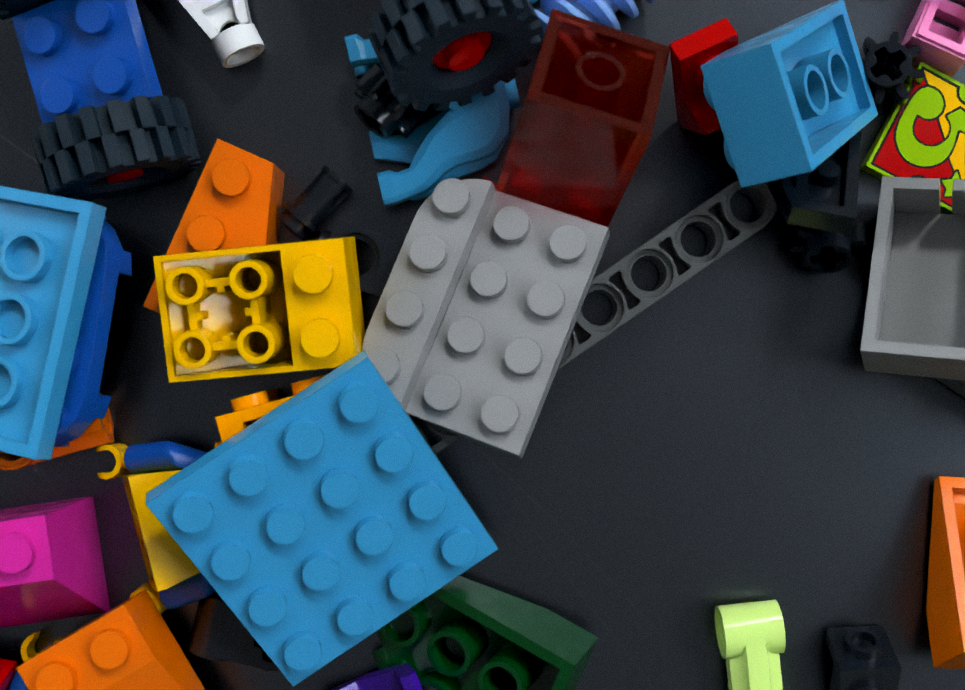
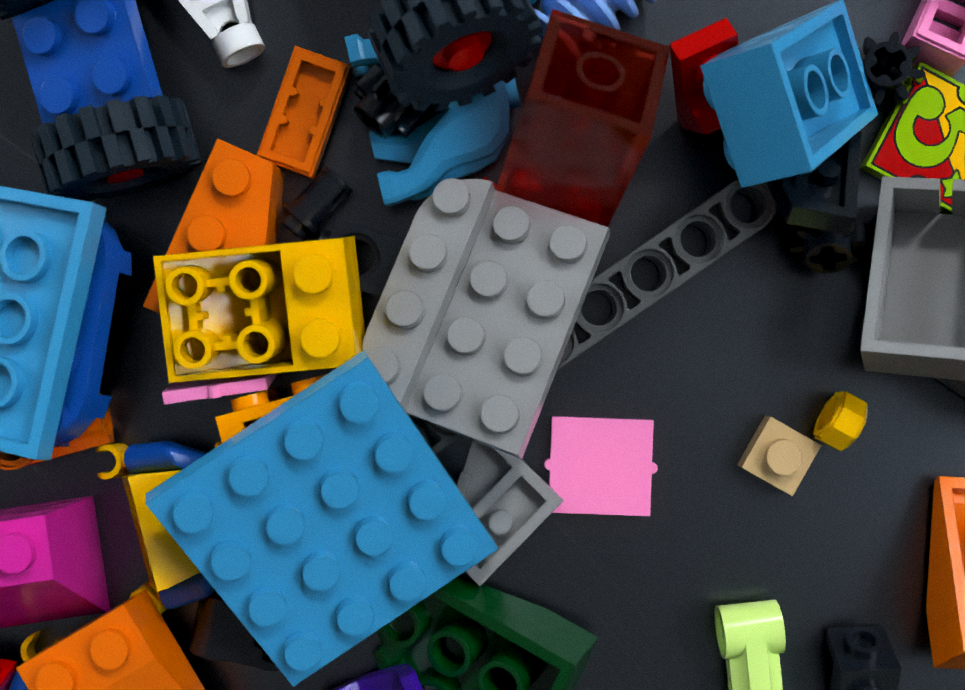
none -> bright pink piece [162,373,278,405]
none -> orange plate [256,46,353,179]
none -> light grey wing [457,441,564,586]
none -> bright pink piece [544,416,658,516]
none -> tan plate [737,415,822,496]
none -> yellow tile [813,391,868,451]

